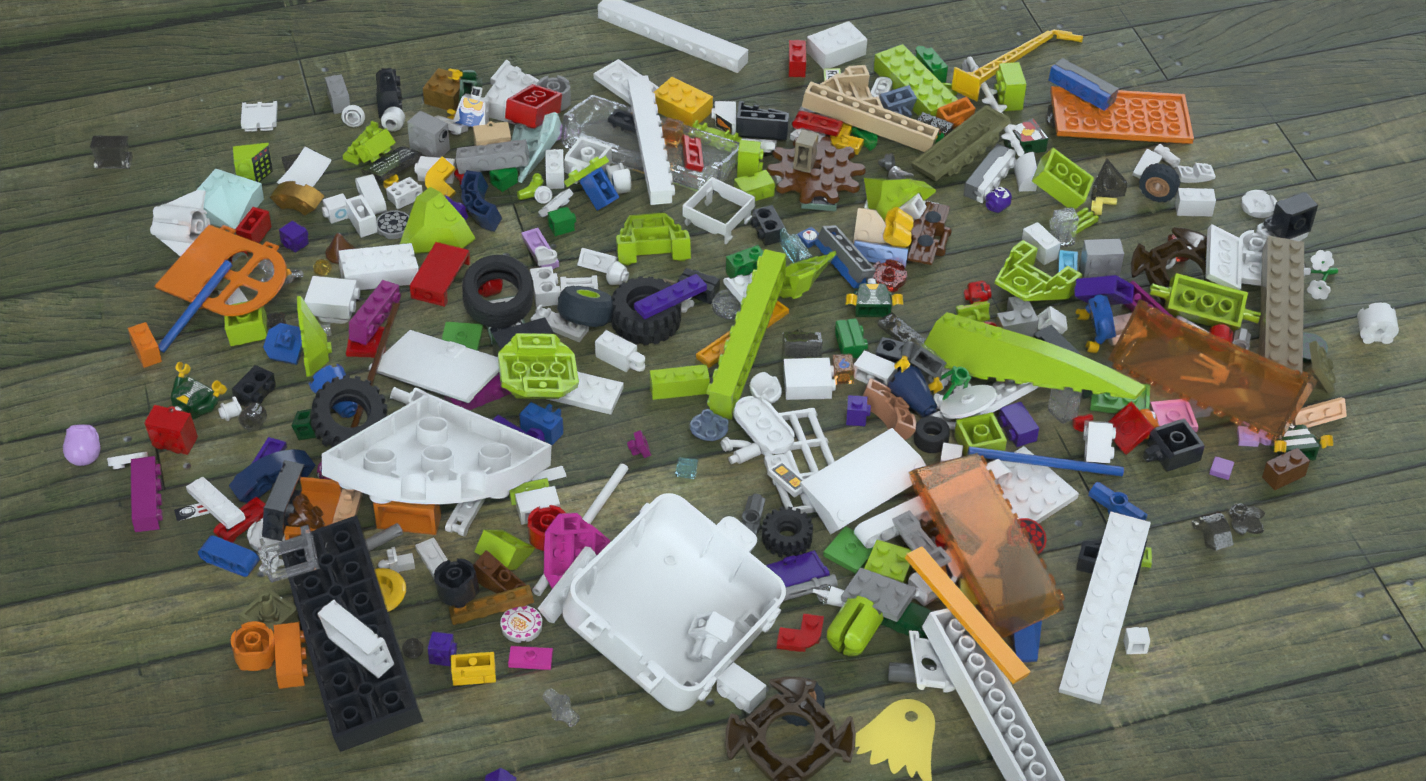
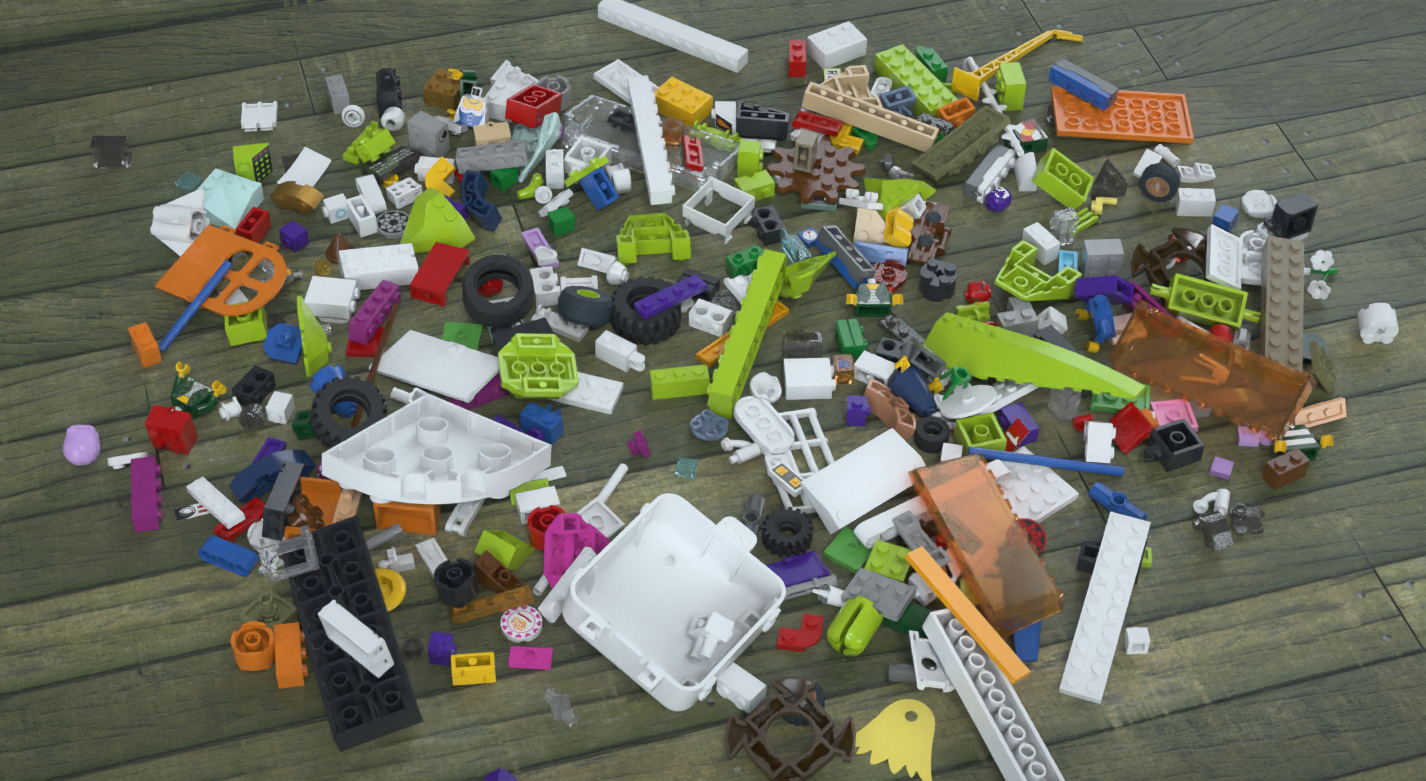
none -> clear light blue tile [176,171,201,192]
none -> white brick [266,391,295,424]
none -> white tile [577,497,625,539]
none -> white brick [689,299,732,337]
none -> white plate [839,189,883,210]
none -> black brick [919,259,957,302]
none -> red sticker [1004,418,1030,452]
none -> white plant [1193,489,1230,520]
none -> brick [1212,204,1239,233]

